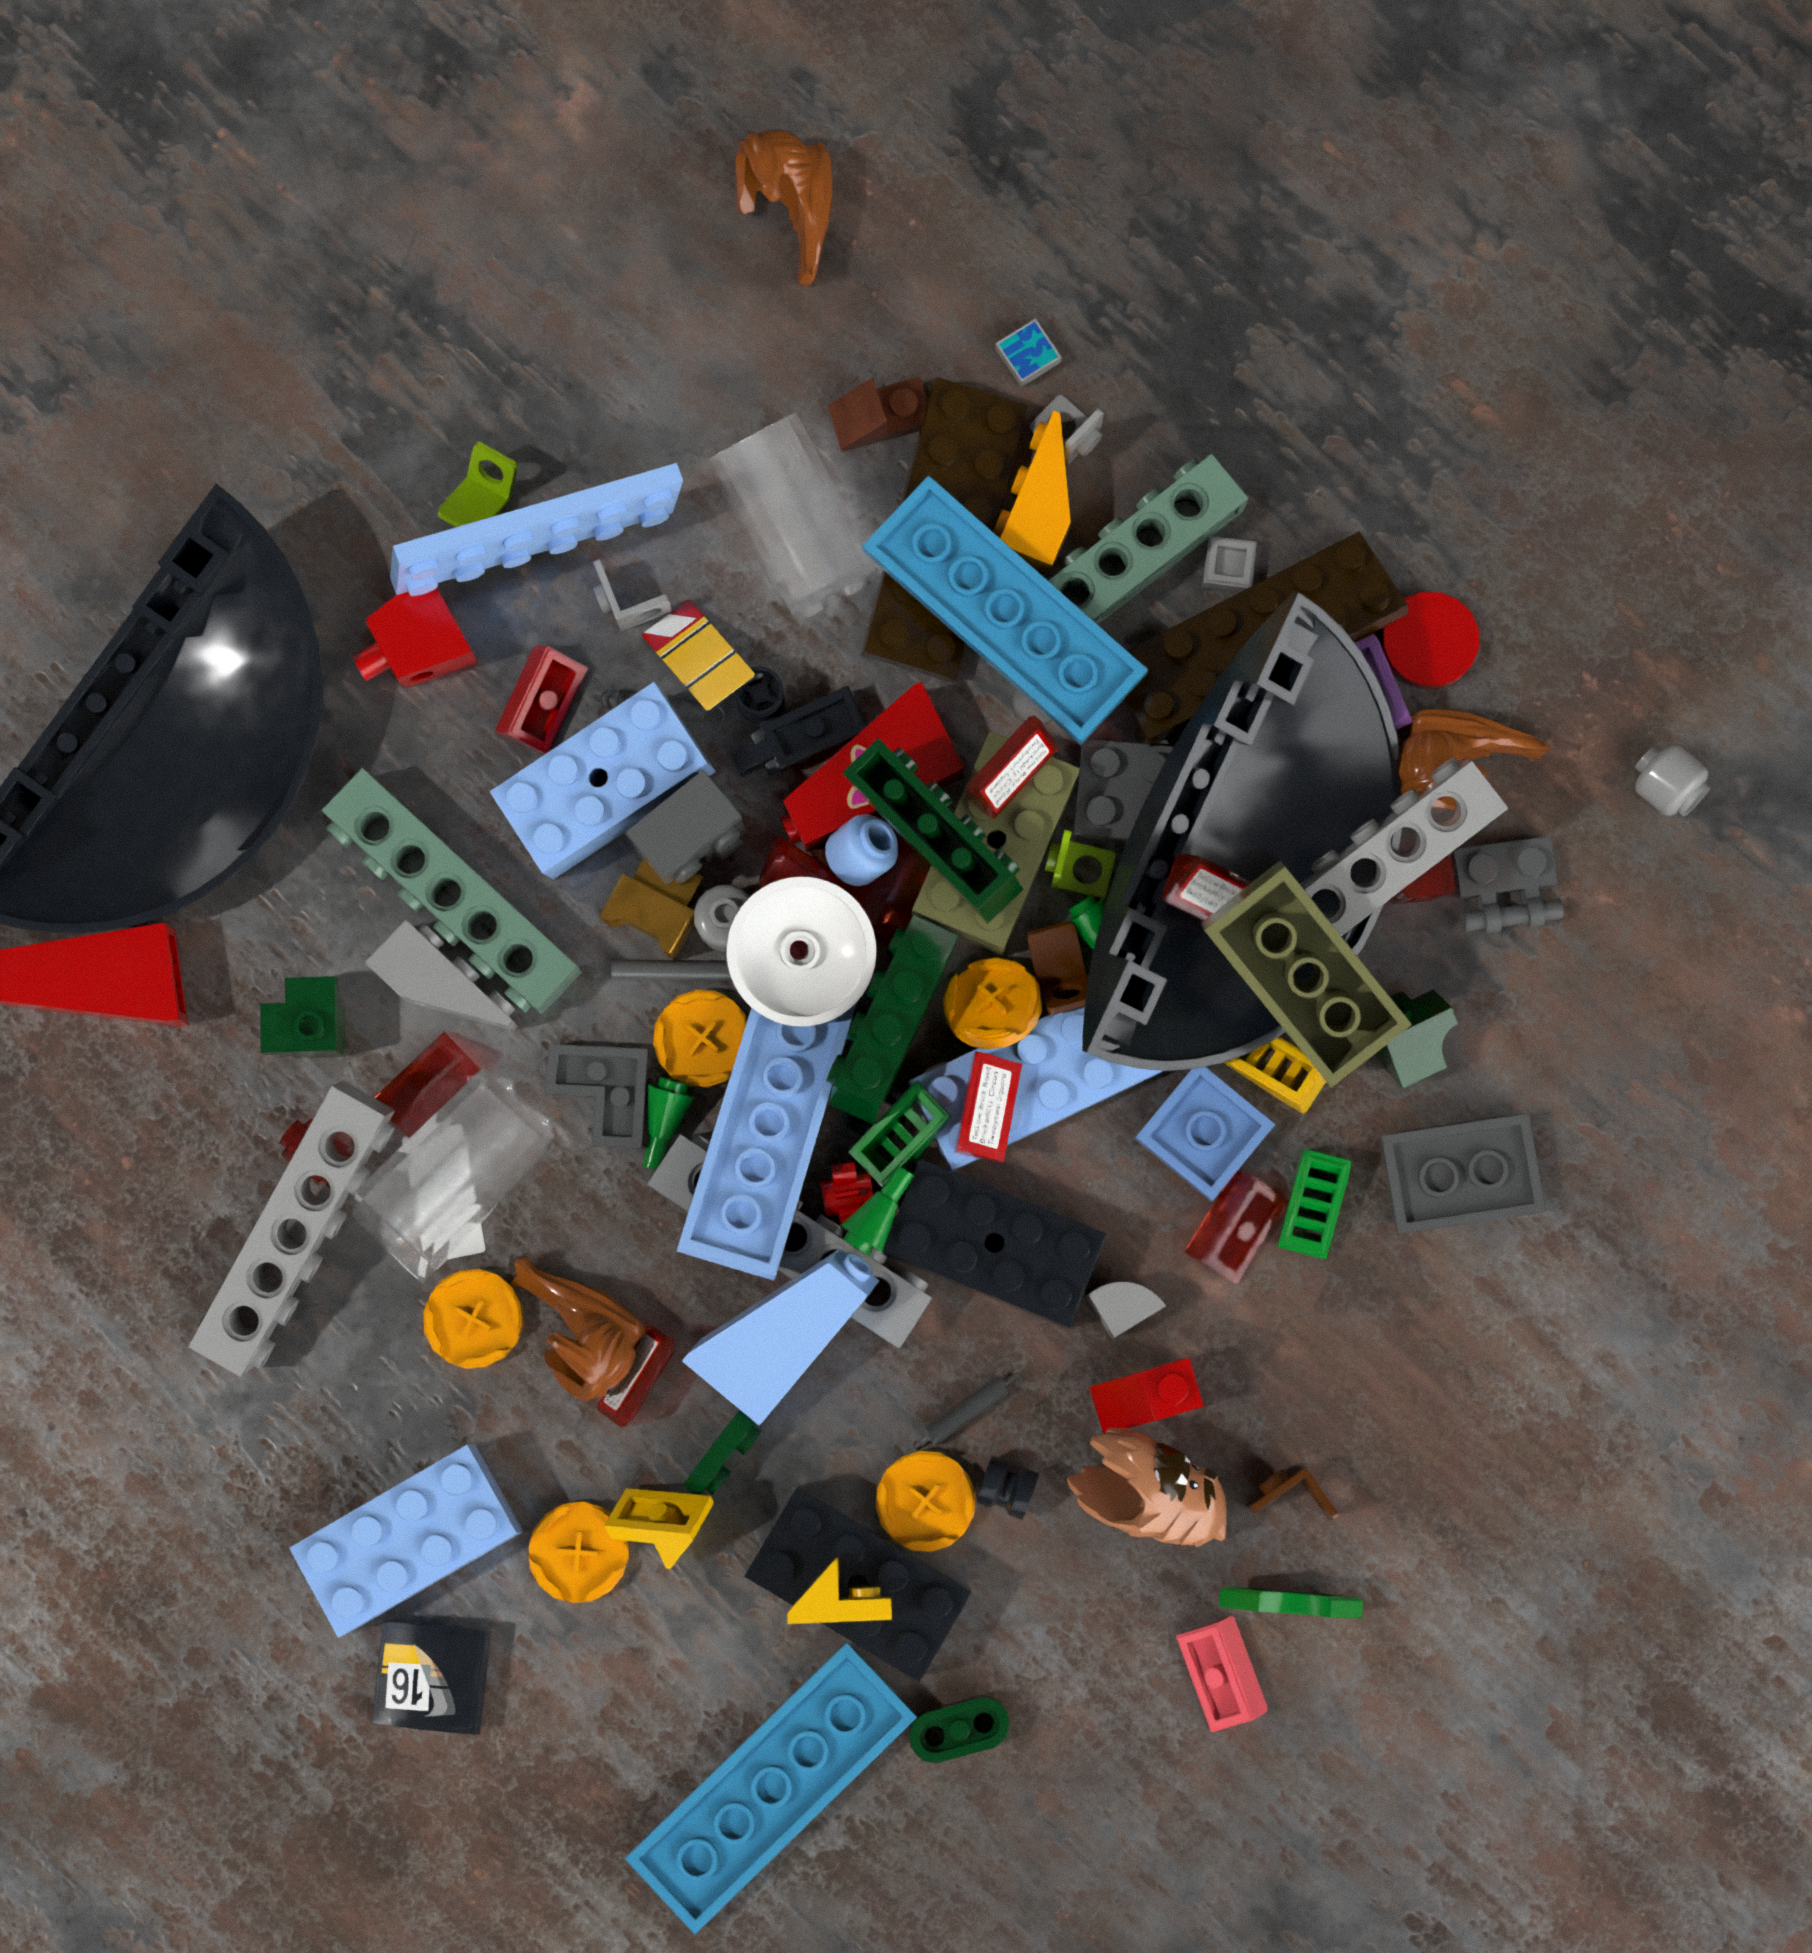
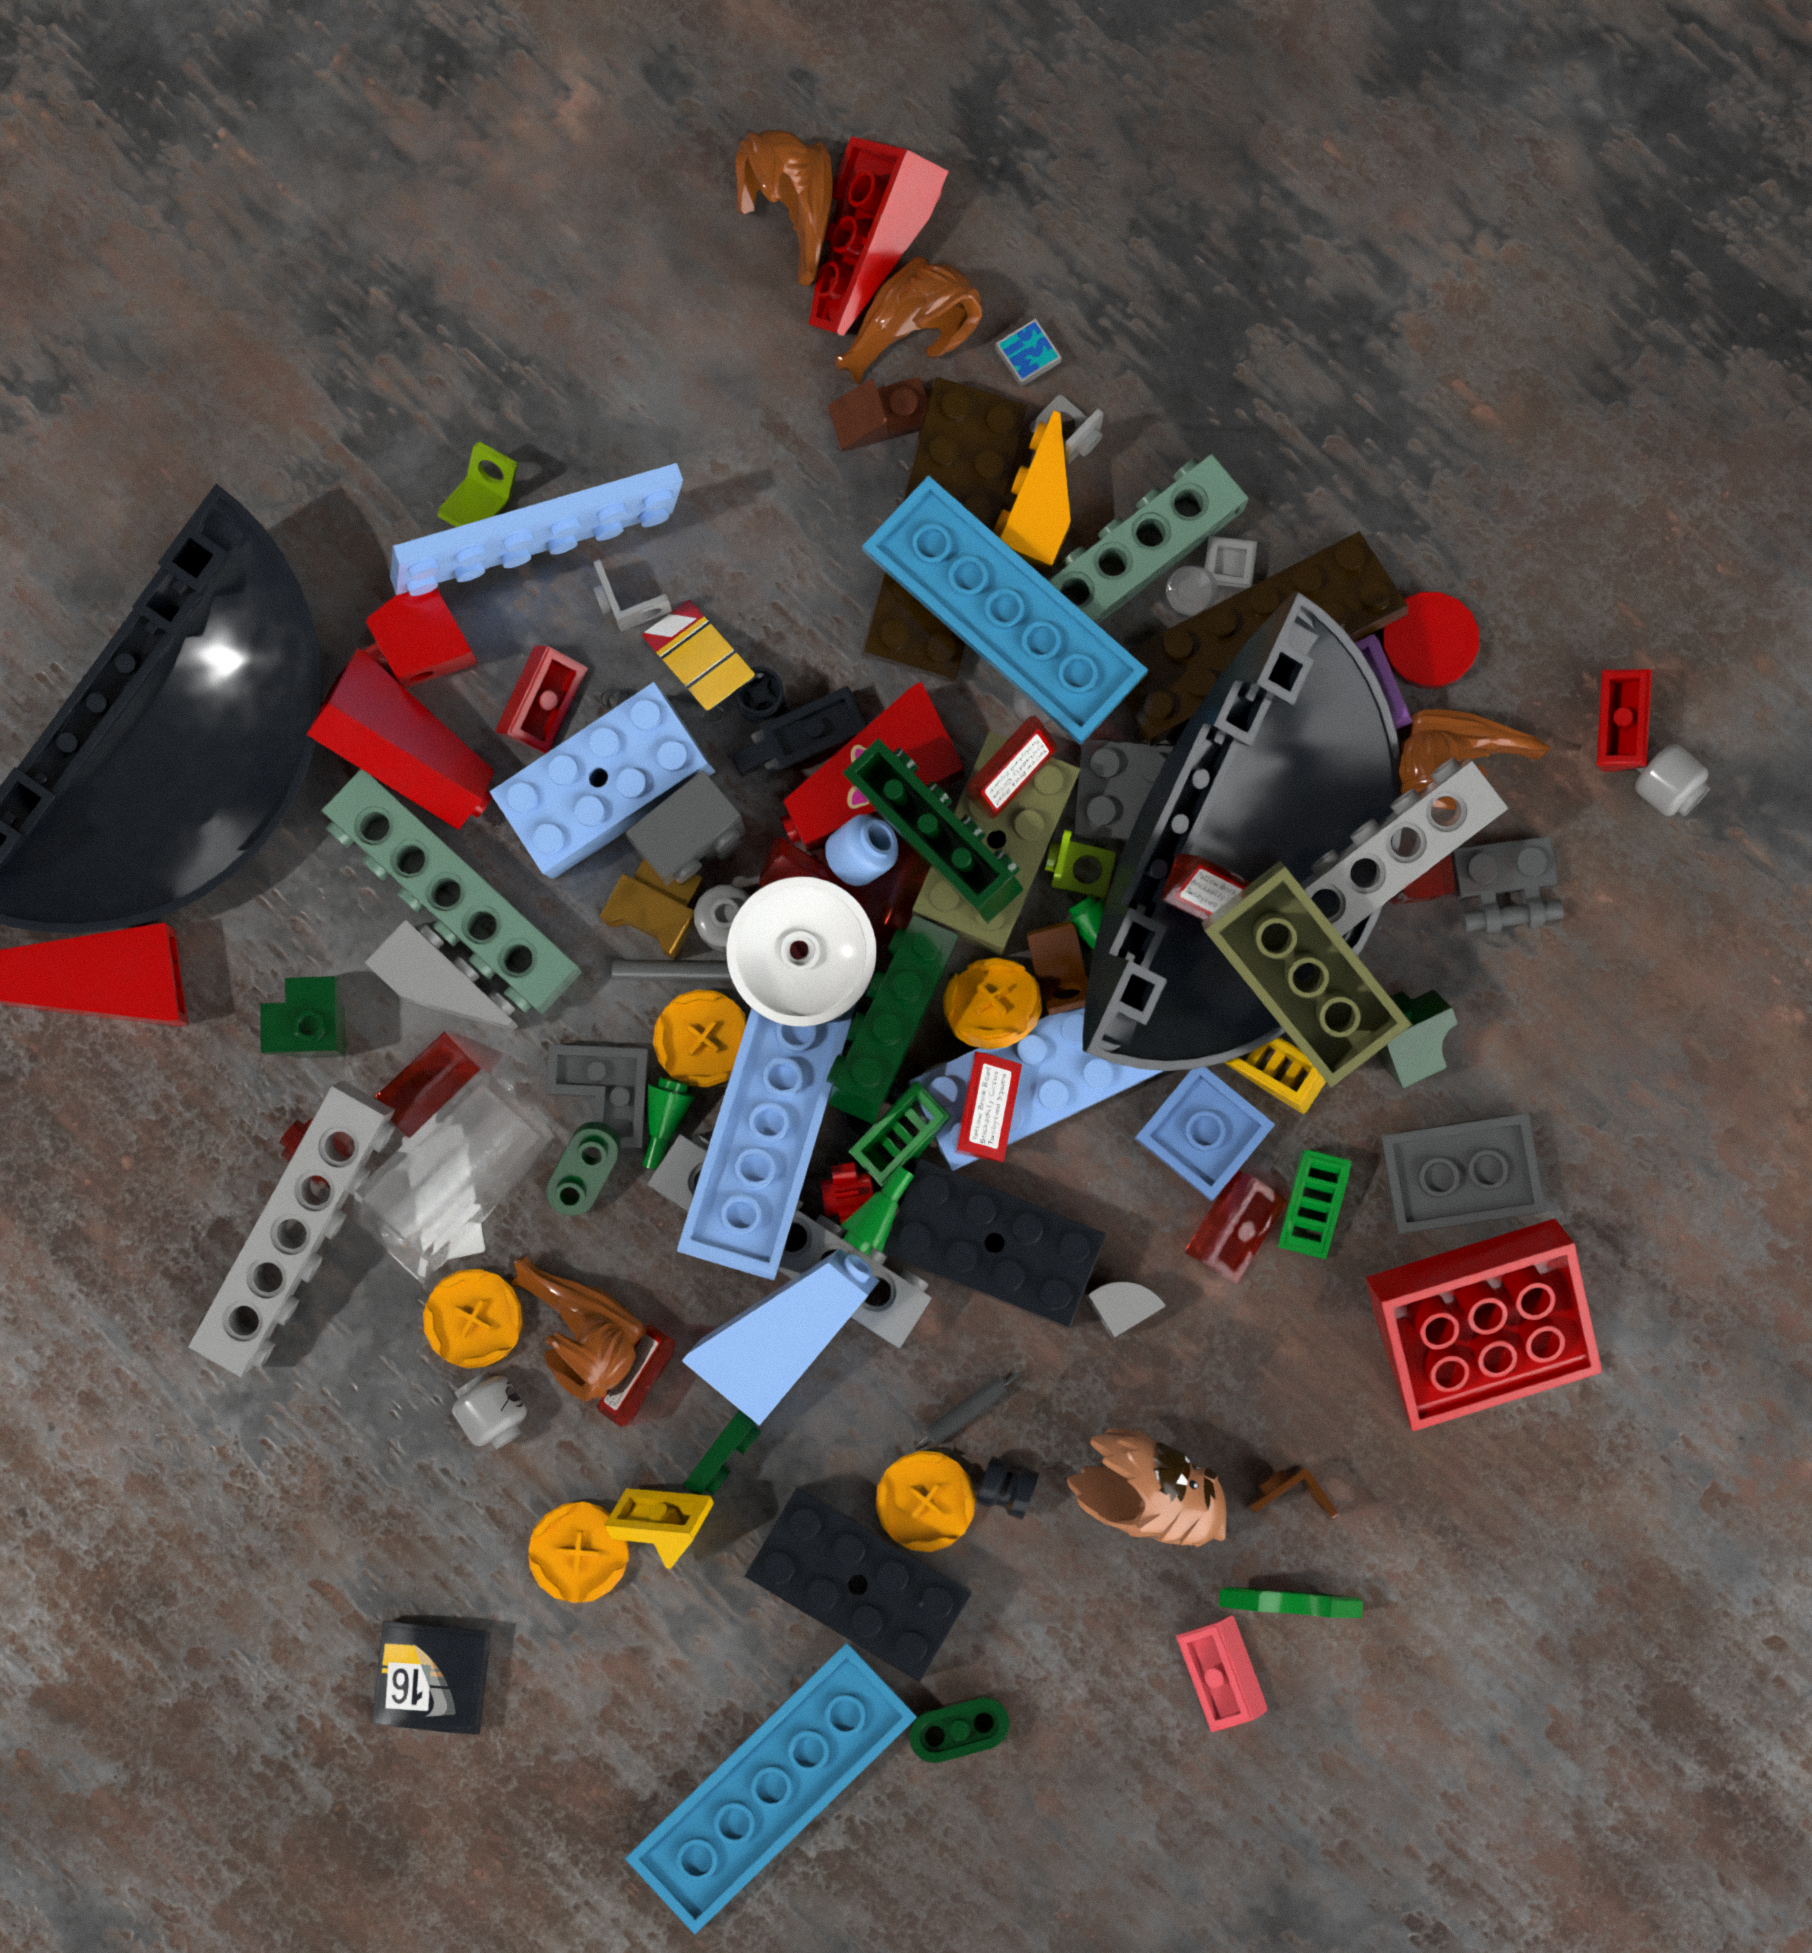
light blue brick [289,1444,524,1638] -> none
clear slope [702,412,878,620] -> none
yellow slope [787,1556,892,1624] -> none
red slope [1089,1358,1204,1434] -> none
none -> red slope [306,648,495,830]
none -> light grey head [452,1371,527,1450]
none -> dark green plate [546,1122,620,1216]
none -> red wedge [809,136,948,336]
none -> dark orange hair [834,257,983,384]
none -> clear tile [1166,566,1218,615]
none -> red slope [1365,1218,1602,1432]
none -> red slope [1596,669,1652,772]

